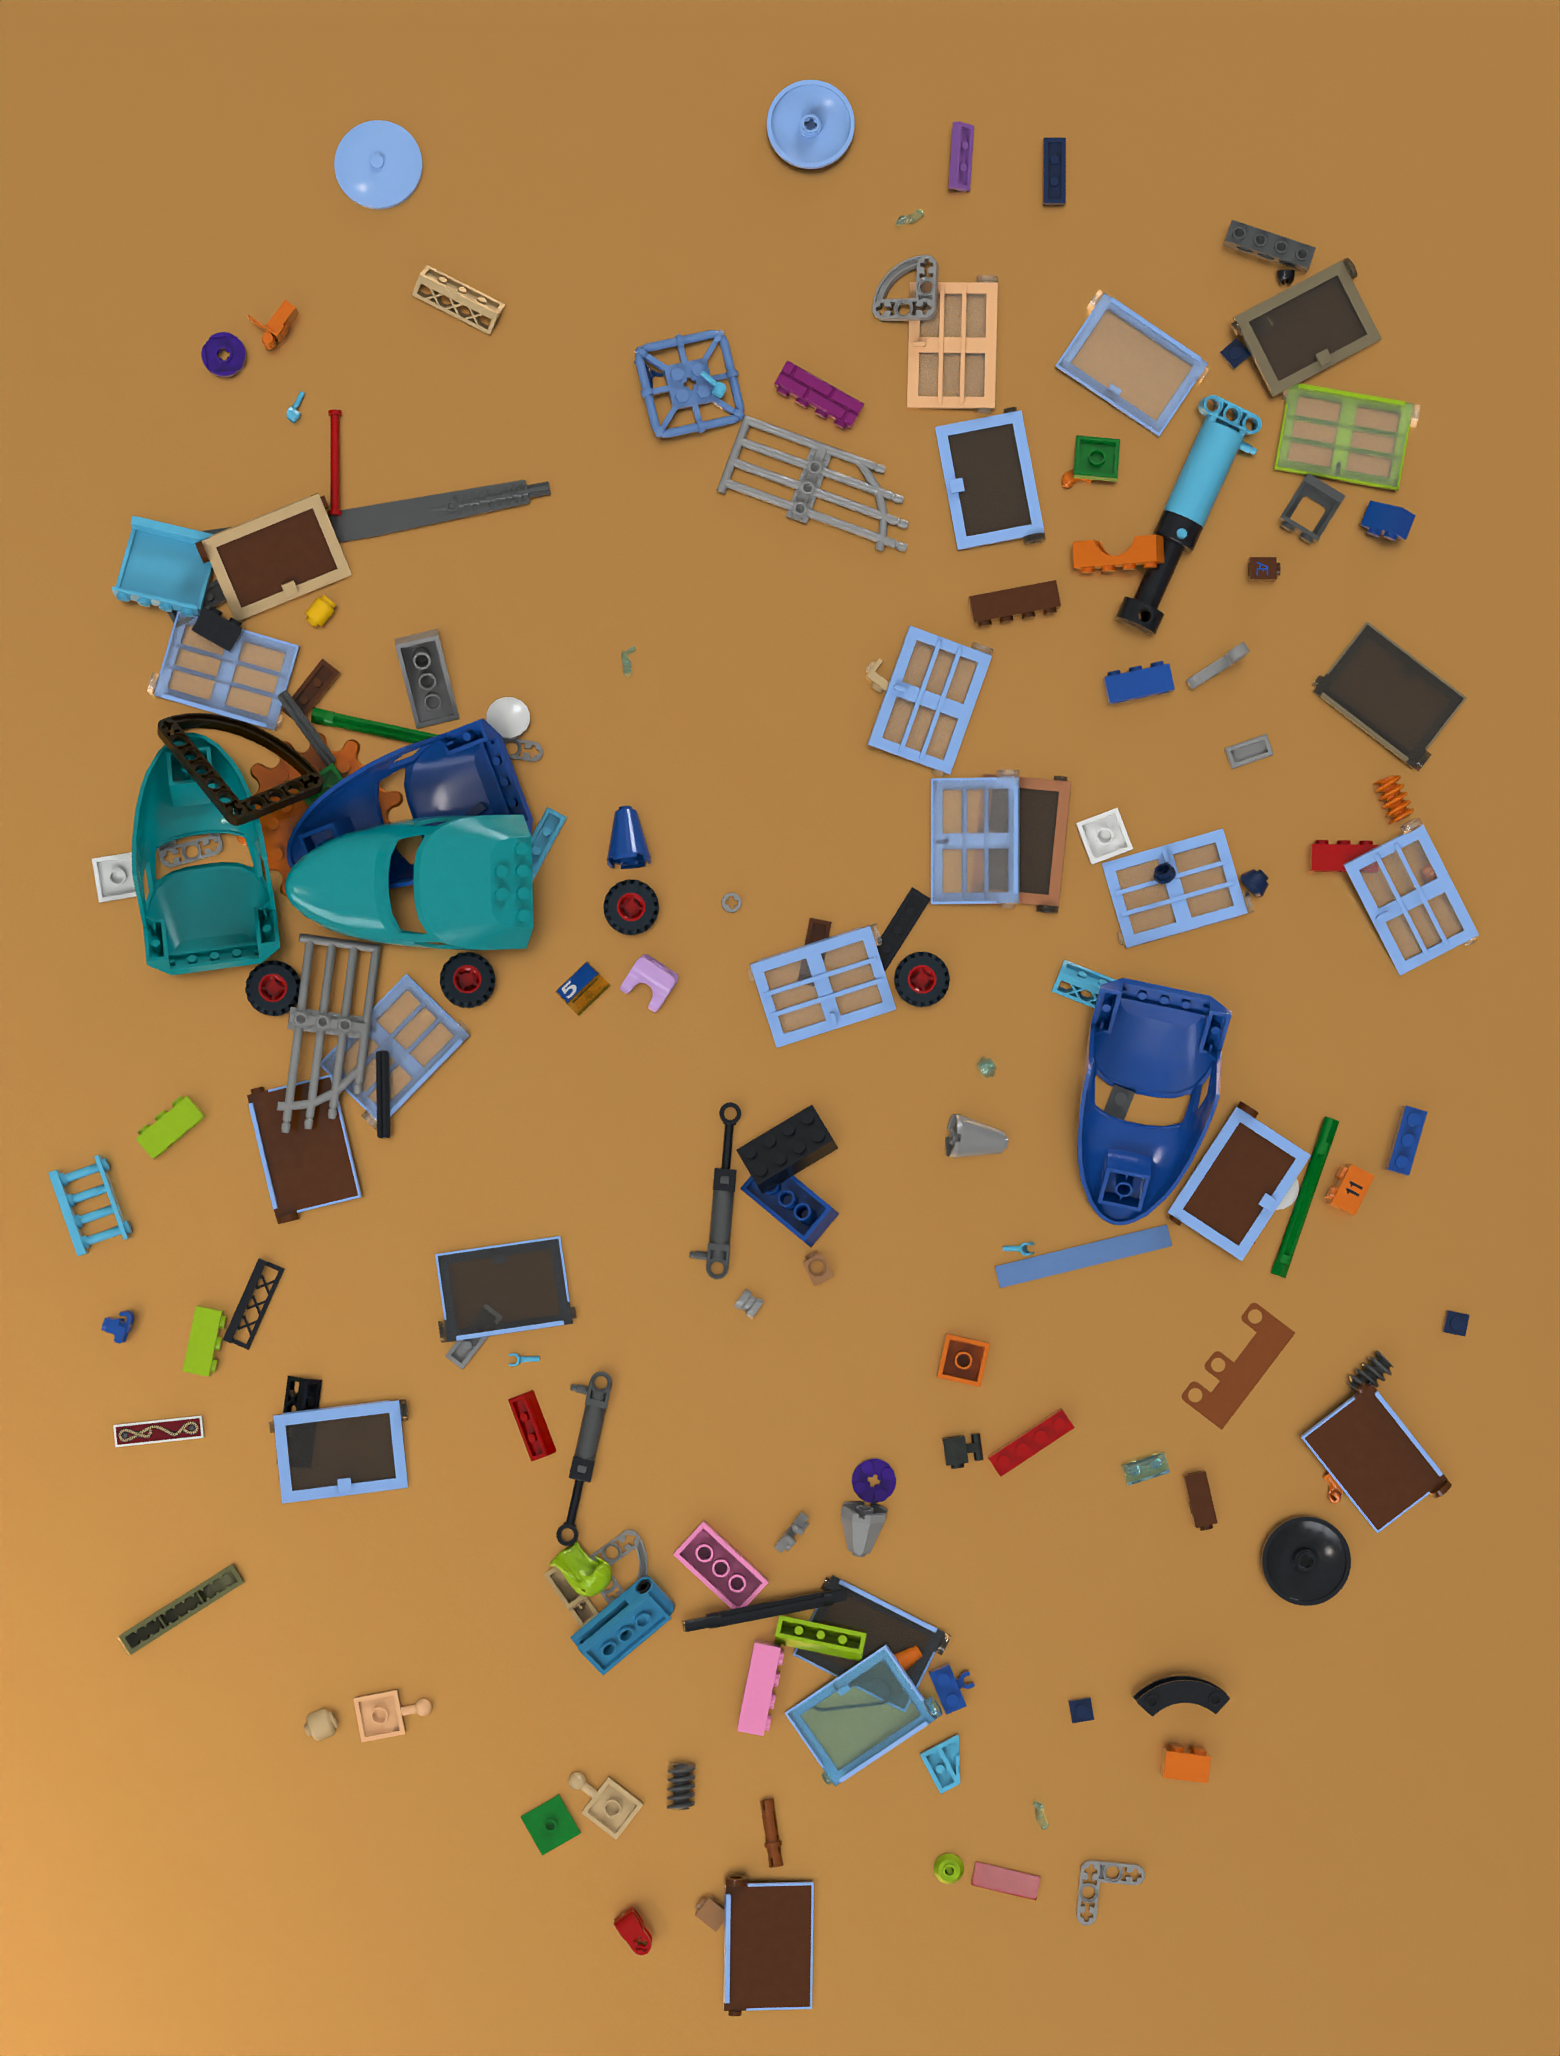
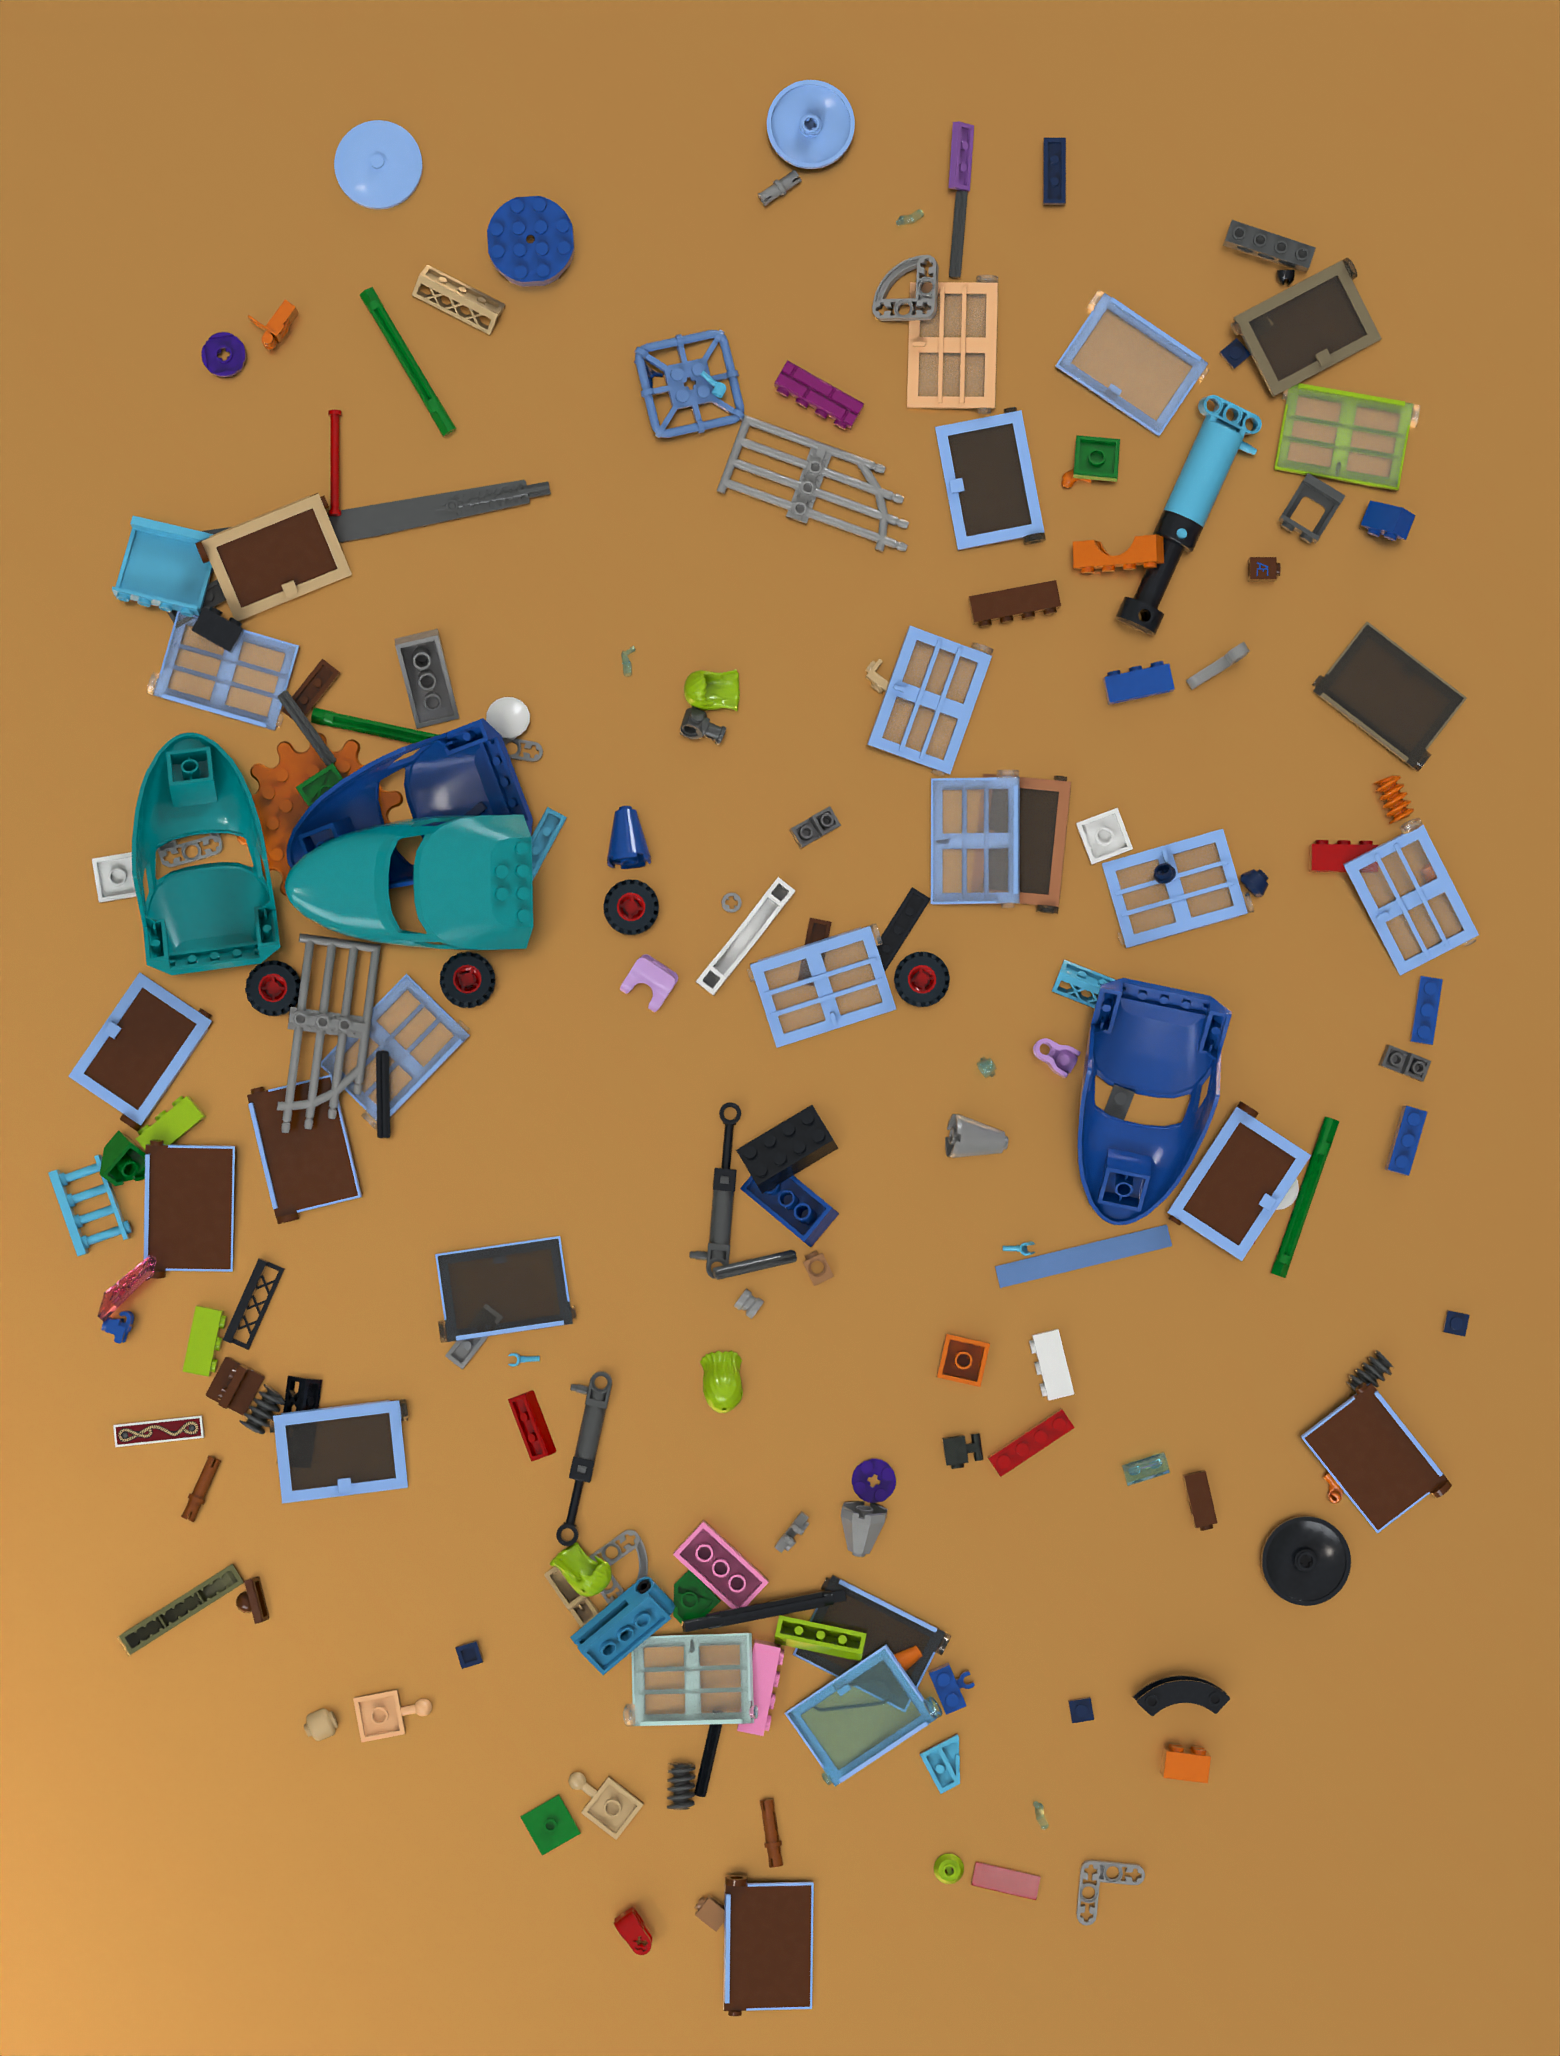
dark brown beam [157,713,323,826] -> none
medium azure hand [286,391,305,423] -> none
yellow brick [305,594,336,628] -> none
panel [555,961,611,1016] -> none
dark orange piece [1182,1303,1295,1430] -> none
light grey tile [1225,734,1274,770] -> none
orange brick [1326,1164,1375,1216] -> none
none -> reddish brown door [68,972,213,1131]
none -> clear pink wing [98,1255,156,1322]
none -> green slope [100,1130,145,1186]
none -> reddish brown door [143,1140,235,1279]
none -> dark orange pin [181,1455,221,1522]
none -> reddish brown bracket [206,1357,265,1416]
none -> reddish brown tile [236,1576,269,1624]
none -> dark grey piece [239,1384,285,1434]
none -> green piece [360,287,456,436]
none -> dark blue plate [455,1641,483,1669]
none -> blue piece [487,196,575,287]
none -> clear door [623,1633,758,1726]
none -> green plate [673,1570,721,1625]
none -> dark grey connector [680,706,726,745]
none -> lime piece [684,669,740,711]
none -> black axle [695,1710,724,1797]
none -> white arch [696,877,796,996]
none -> lime piece [700,1351,743,1413]
none -> dark grey axle [712,1250,797,1280]
none -> light grey pin [758,170,802,206]
none -> flat silver slope [789,806,841,849]
none -> dark grey axle [949,191,968,278]
none -> white brick [1029,1329,1074,1401]
none -> lavender piece [1033,1038,1081,1079]
none -> flat silver slope [1379,1044,1431,1082]
none -> blue plate [1410,976,1443,1045]

